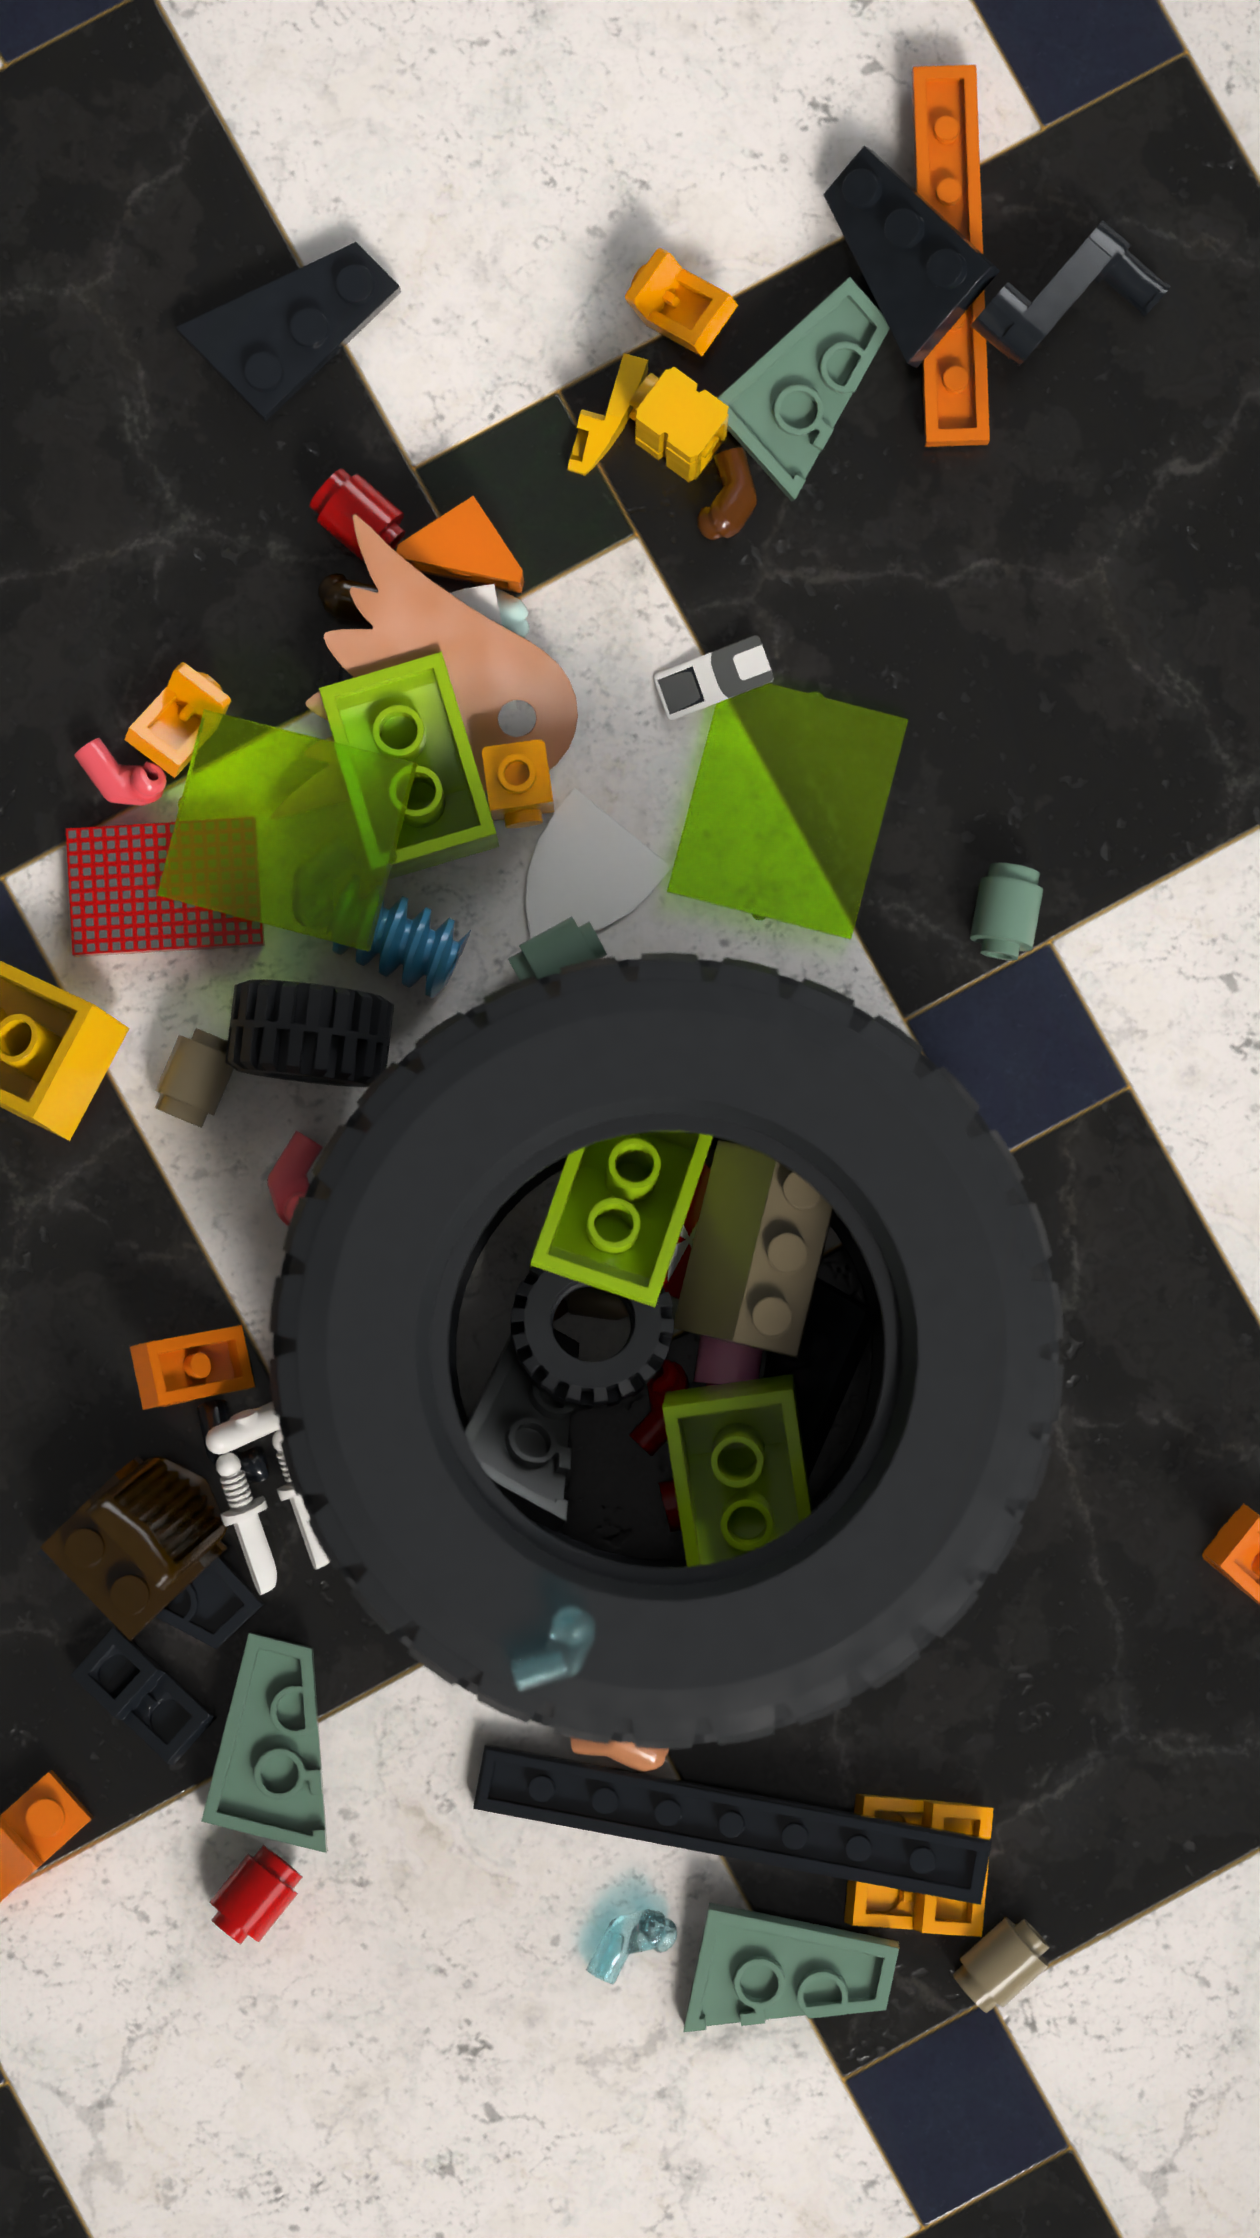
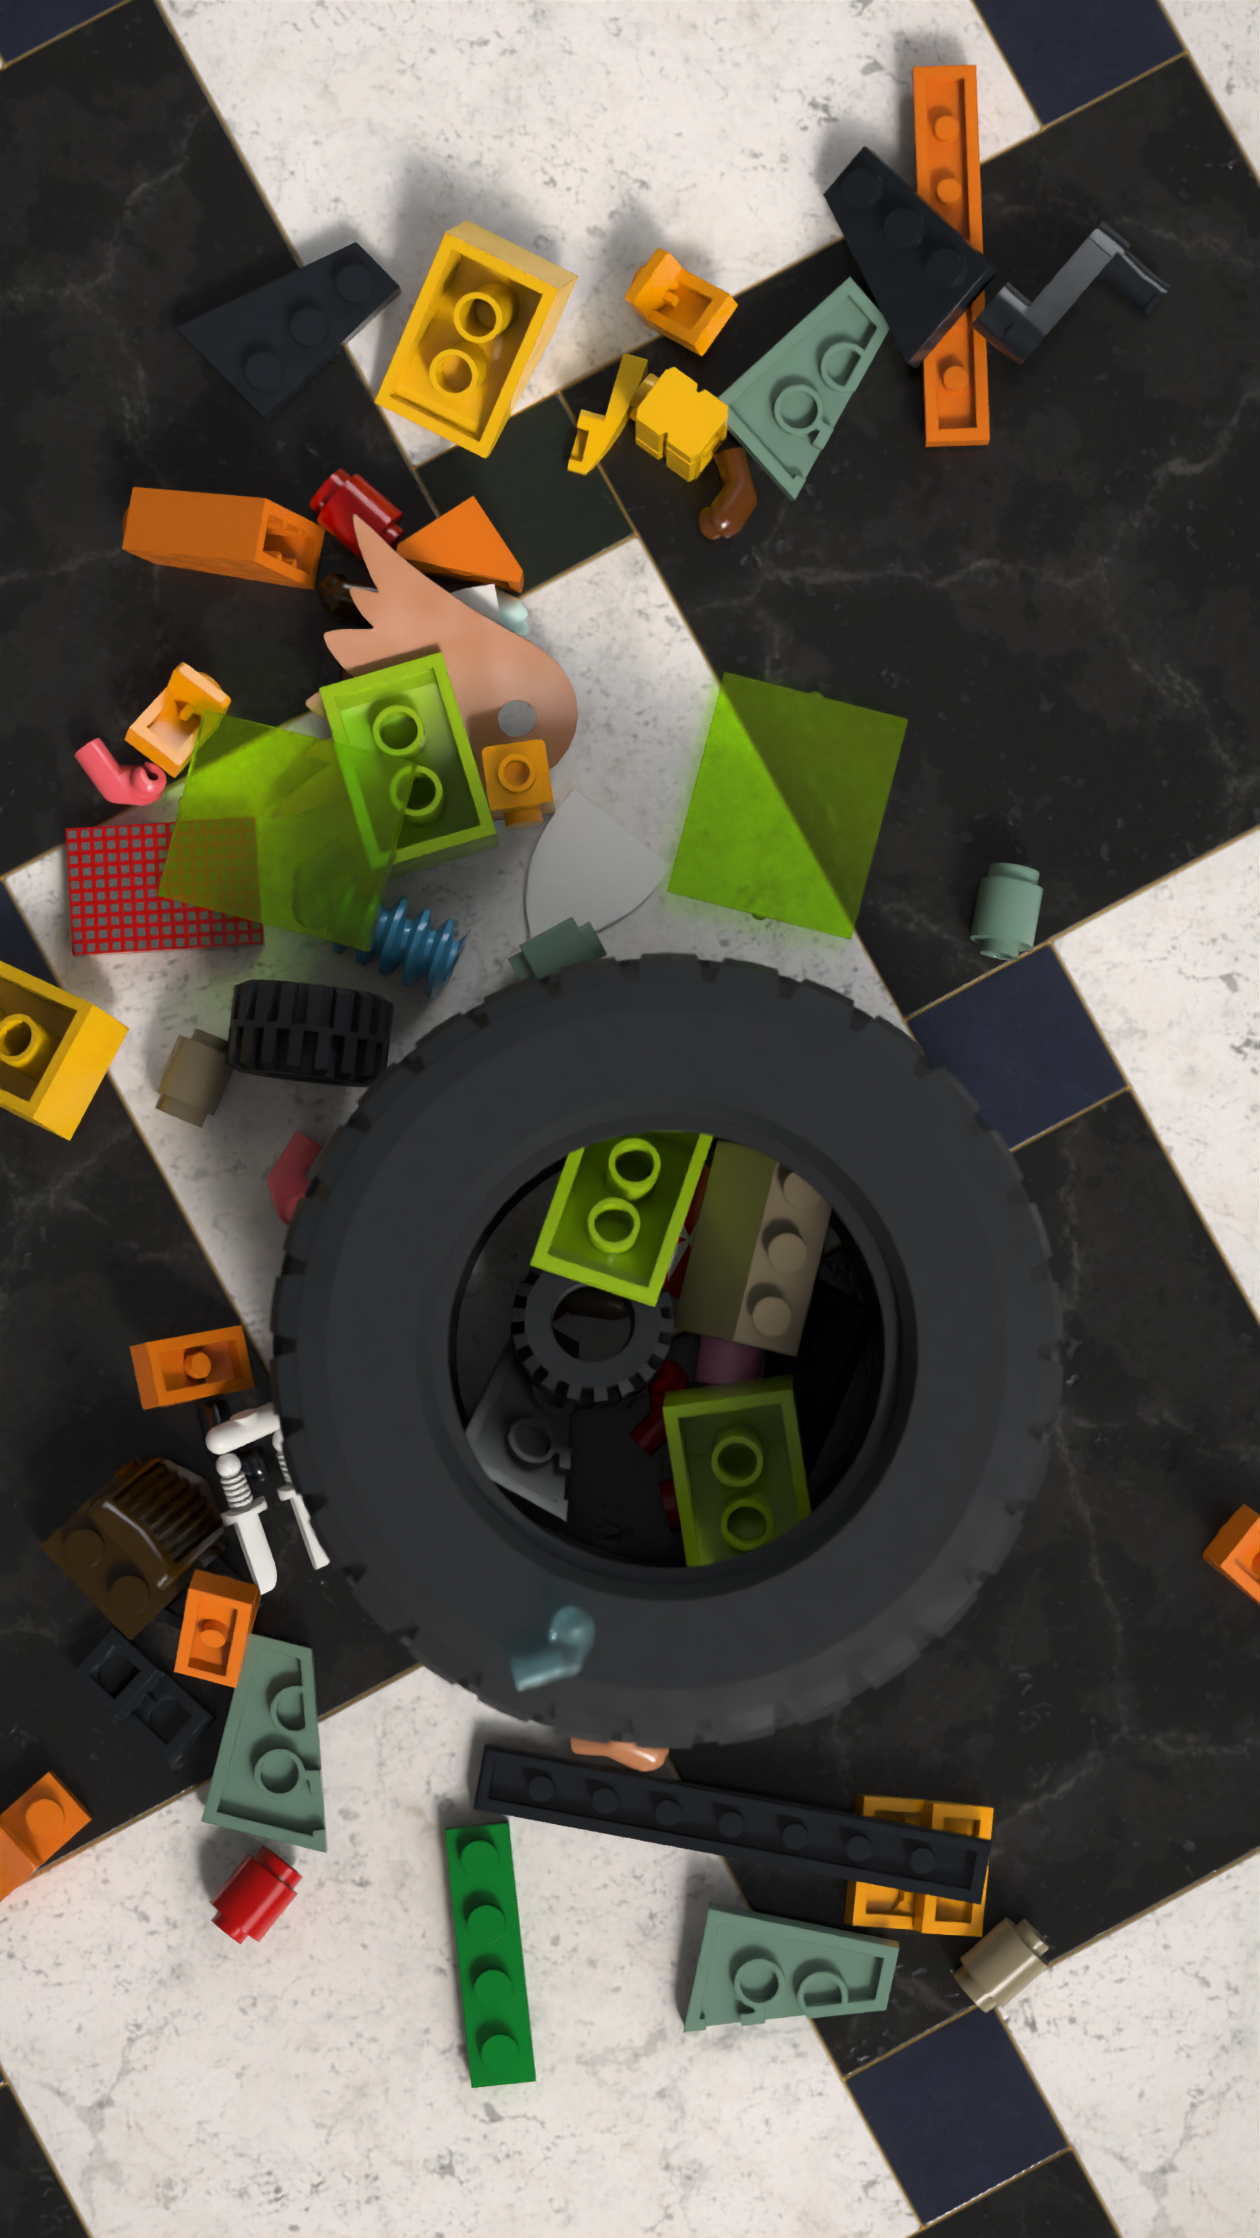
clear light blue arm [586,1909,677,1985] -> none
sticker [654,635,774,720] -> none
none -> orange slope [122,487,325,590]
none -> orange slope [174,1569,261,1688]
none -> yellow slope [374,220,579,459]
none -> green plate [445,1821,536,2088]

